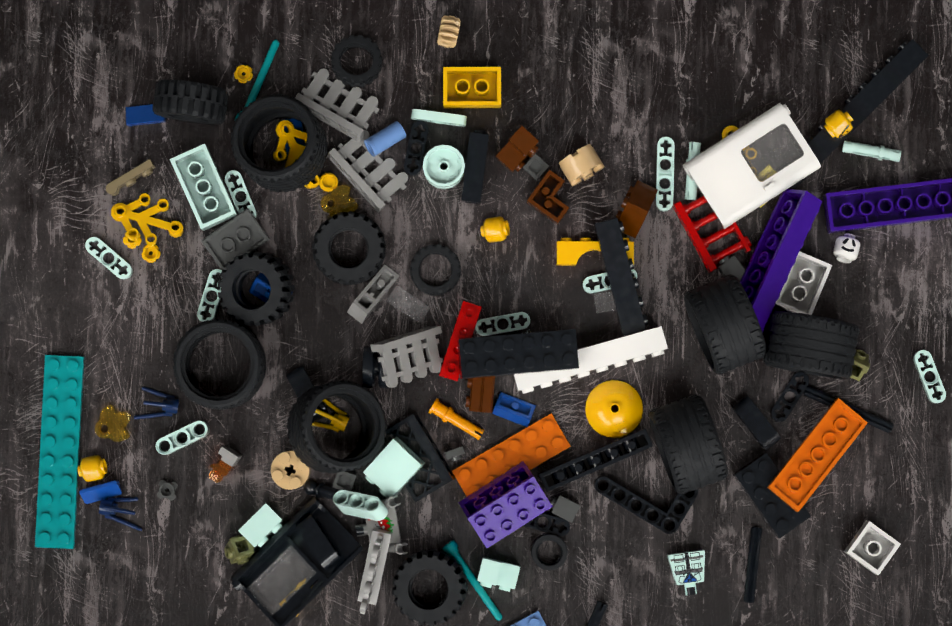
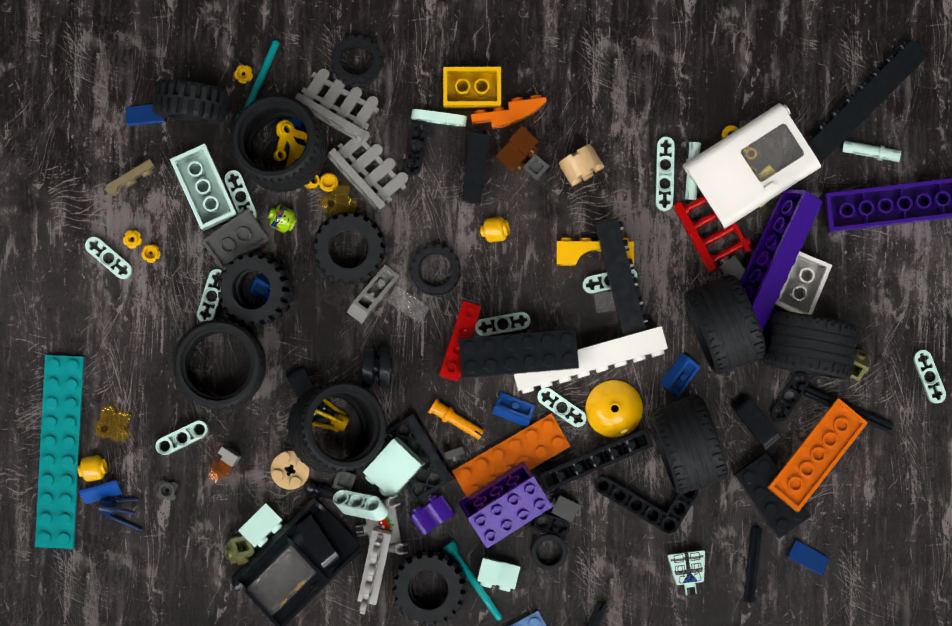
yellow plant [111,193,183,246] -> none
dark blue plant [134,387,179,419] -> none
medium blue pin [364,121,406,157] -> none
light grey fence [370,326,443,388] -> none
light aqua wheel [423,145,465,189] -> none
tan gear [437,15,461,48] -> none
reddish brown brick [466,376,495,413] -> none
reddish brown brick [527,170,569,225] -> none
reddish brown brick [616,180,658,238] -> none
yellow head [824,110,853,138] -> none
white head [833,233,860,263] -> none
white brick [844,520,901,575] -> none
none -> lime head [267,205,297,233]
none -> dark purple brick [410,494,455,536]
none -> orange slope [471,95,546,129]
none -> light aqua beam [537,388,586,427]
none -> blue slope [660,353,701,398]
none -> blue slope [786,540,830,576]

